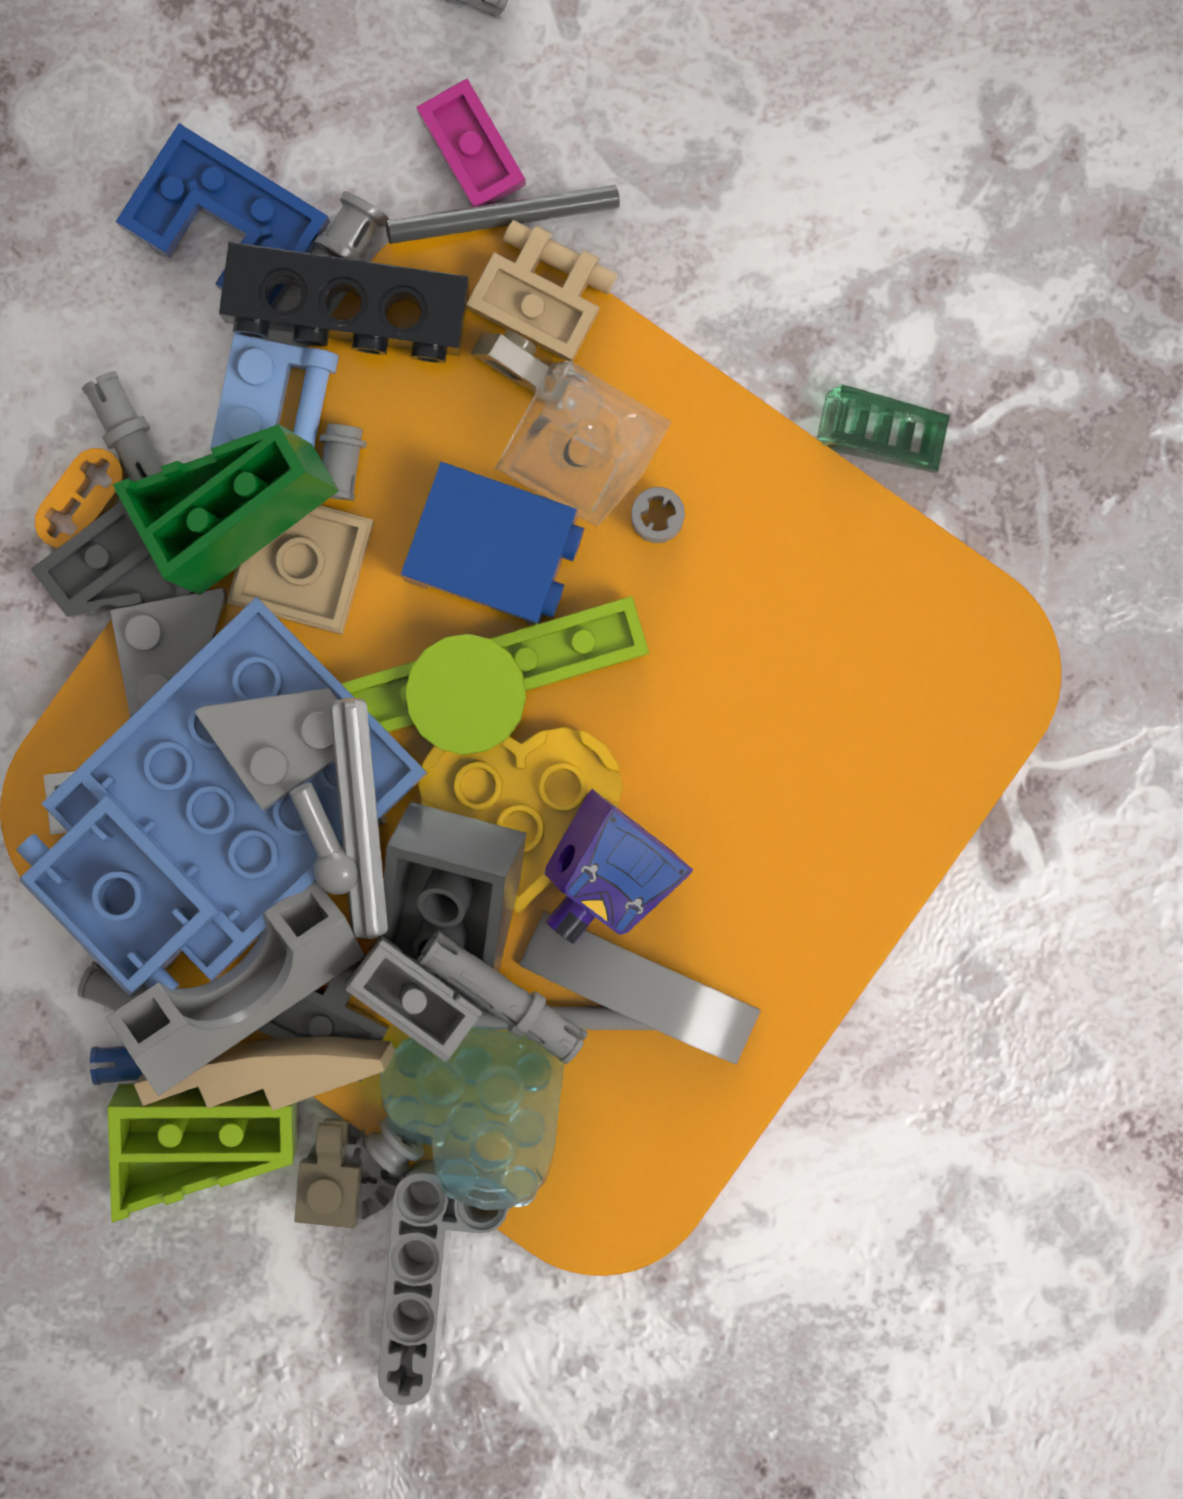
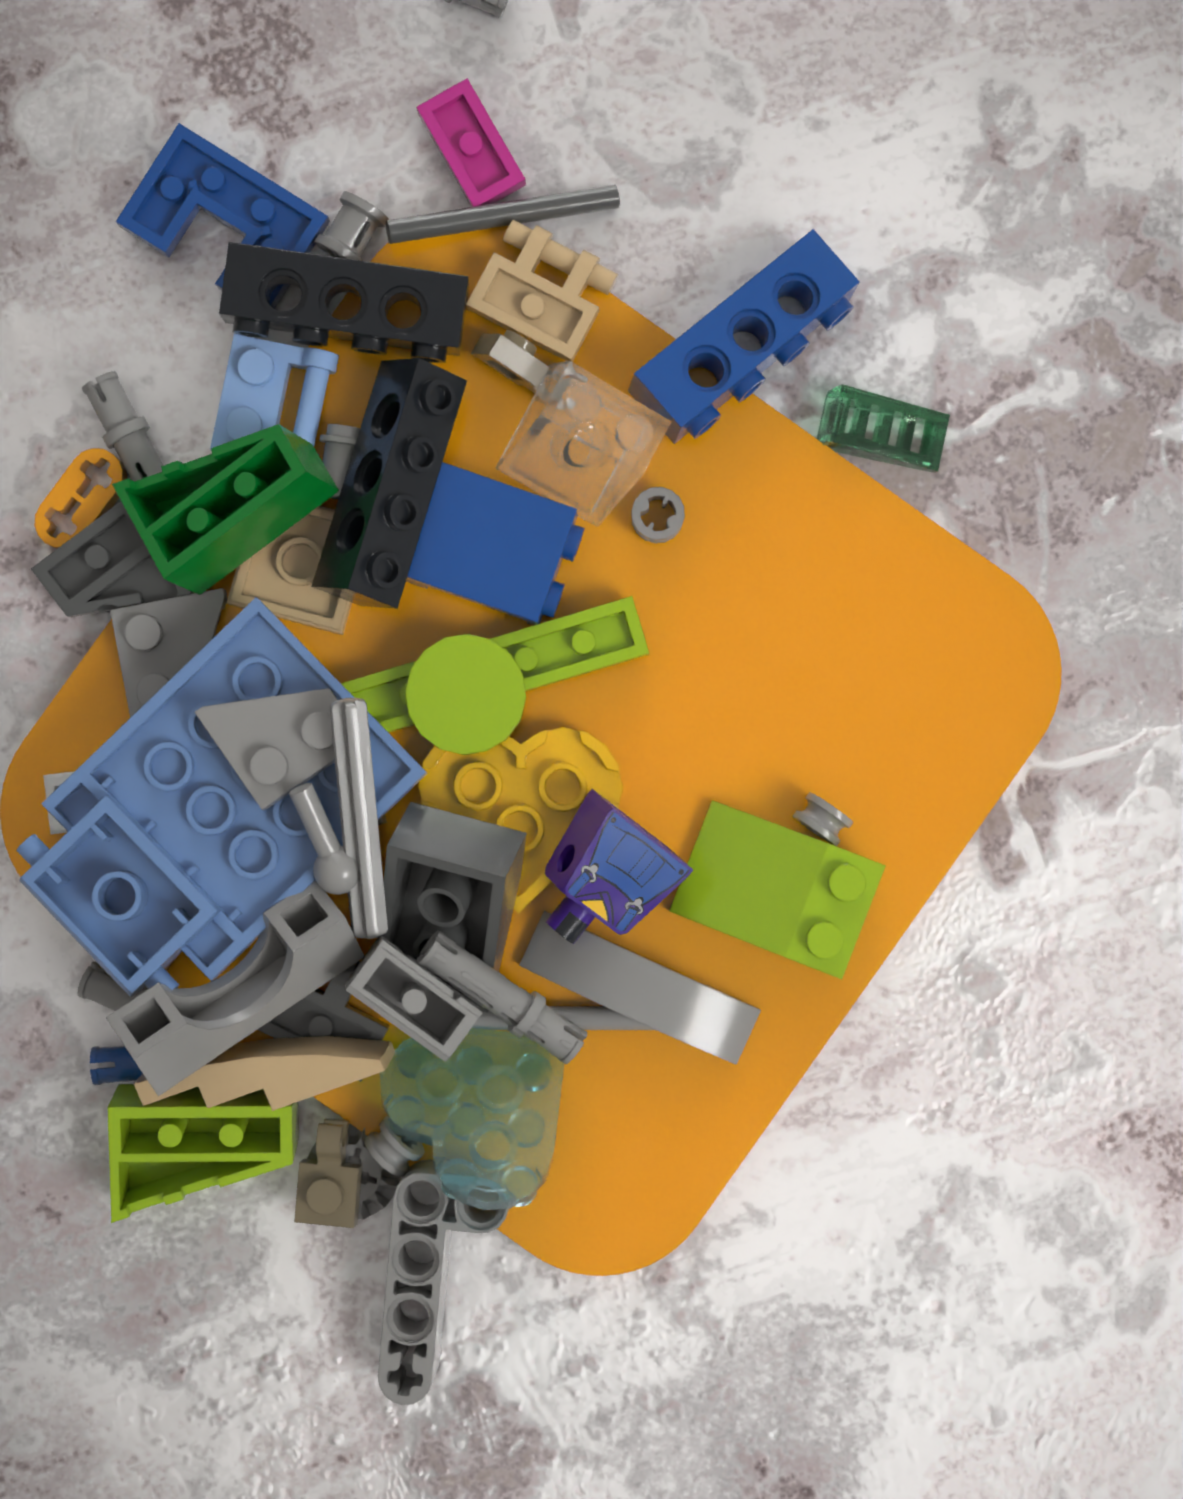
none -> black brick [311,358,467,609]
none -> blue brick [628,229,860,444]
none -> lime slope [669,800,886,979]
none -> light grey bush [792,792,853,846]

